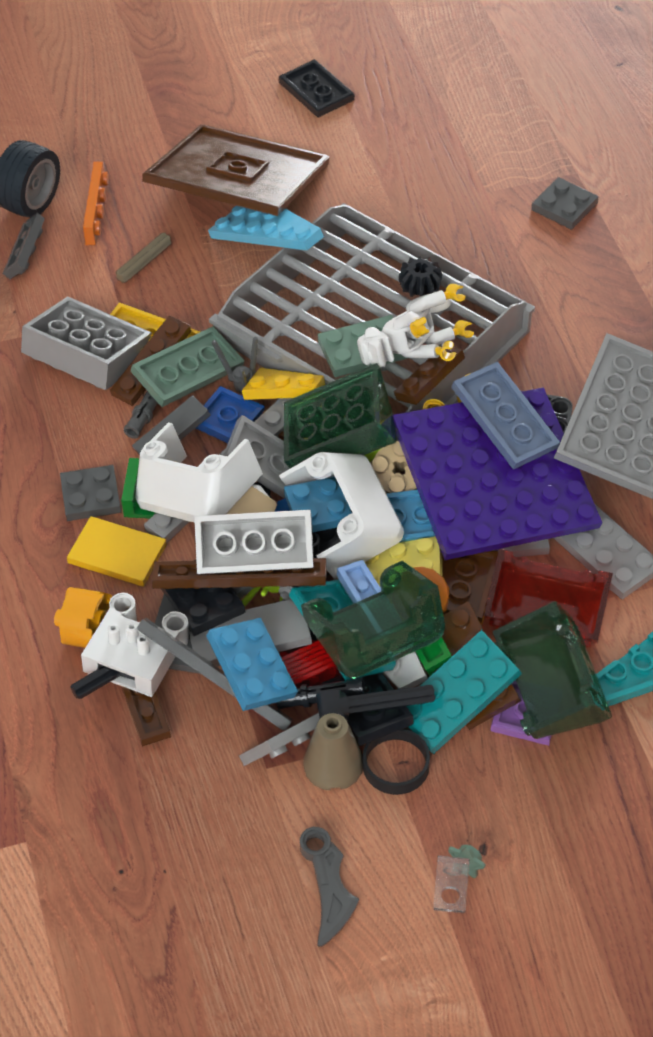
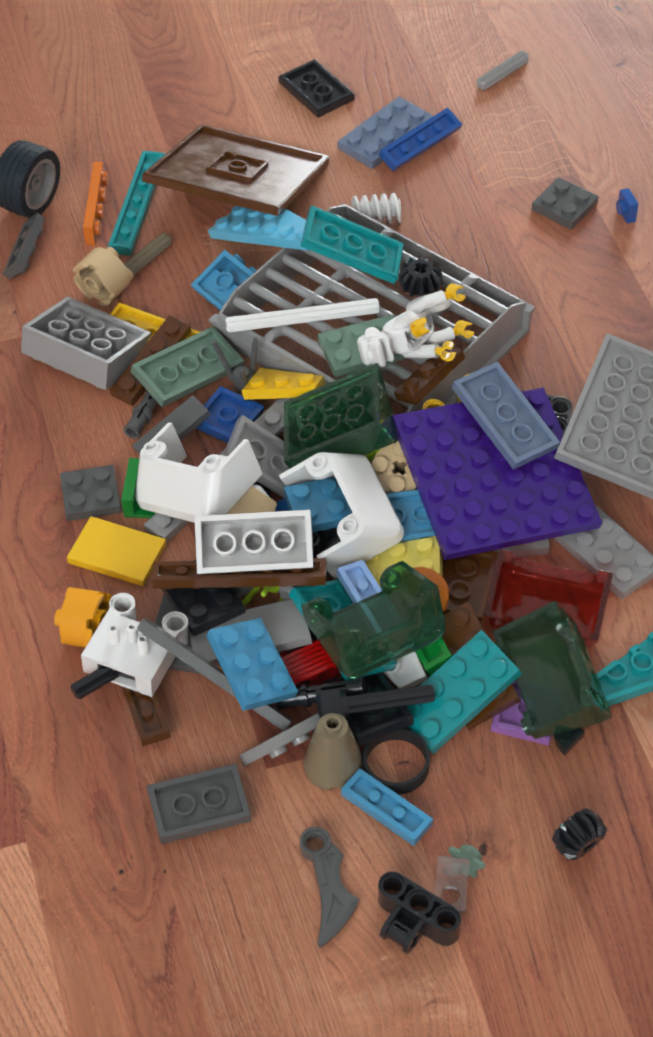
none -> tan brick [73,247,133,306]
none -> teal tile [107,150,166,256]
none -> dark grey plate [147,764,251,844]
none -> dark azure plate [191,250,257,311]
none -> white axle [225,298,380,333]
none -> teal tile [300,205,404,284]
none -> sand blue plate [338,96,433,169]
none -> dark azure plate [341,769,433,846]
none -> white piece [351,193,402,224]
none -> blue plate [378,107,462,172]
none -> black piece [378,872,461,954]
none -> light grey axle [476,51,529,90]
none -> black gear [552,808,607,860]
none -> black tile [554,714,585,755]
none -> blue plate [616,188,639,224]

